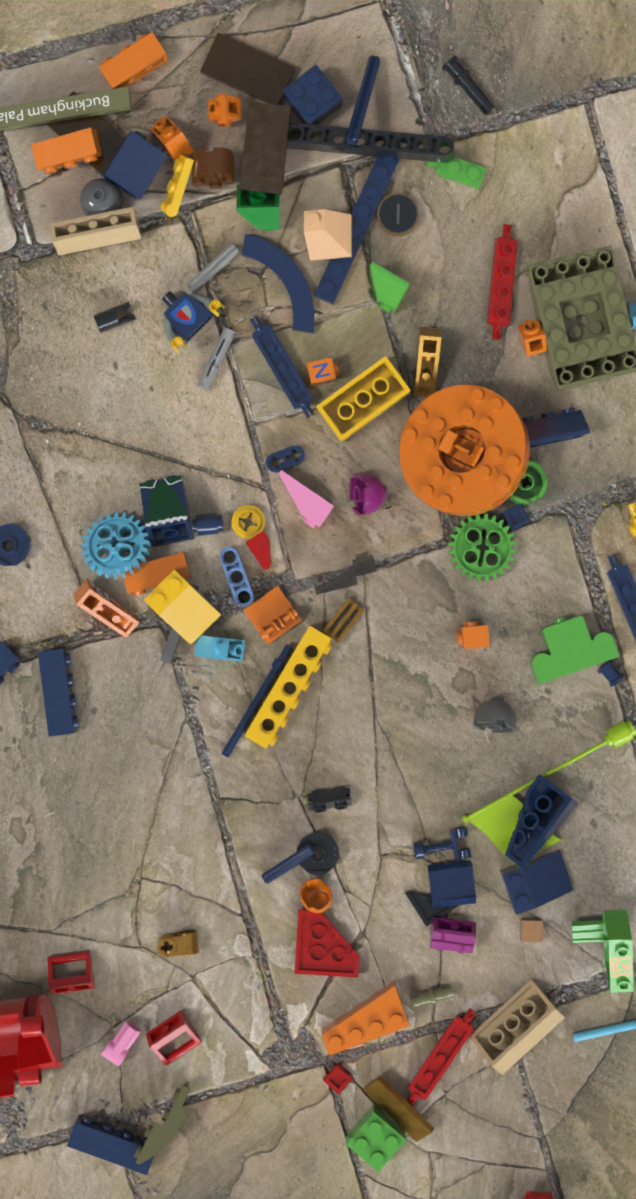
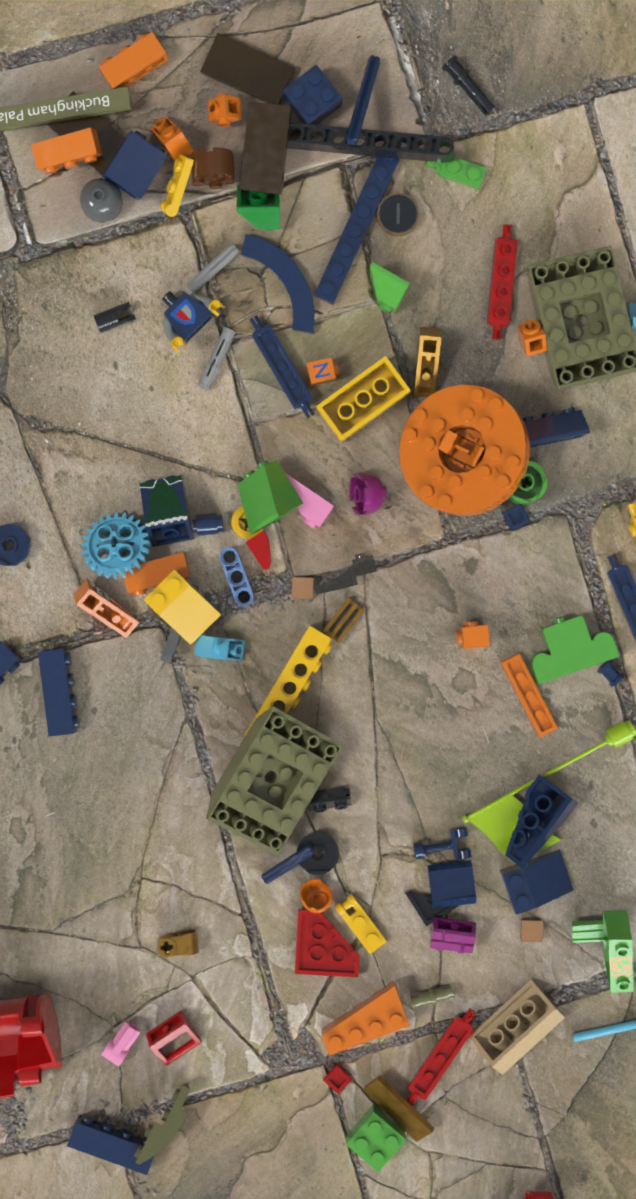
red tile [47,951,95,995] -> none
tan brick [50,207,141,255] -> none
dark blue bar [221,644,293,758] -> none
orange hinge [243,586,302,644] -> none
dark blue beam [266,446,305,473] -> none
light nougat slope [304,209,352,261] -> none
bright green gear [447,513,517,582] -> none
dark grey cylinder [473,697,517,733] -> none
none -> olive slope [206,706,343,856]
none -> bright green slope [238,460,303,534]
none -> medium nougat tile [291,577,314,599]
none -> yellow plate [334,894,387,954]
none -> orange tile [500,653,558,738]

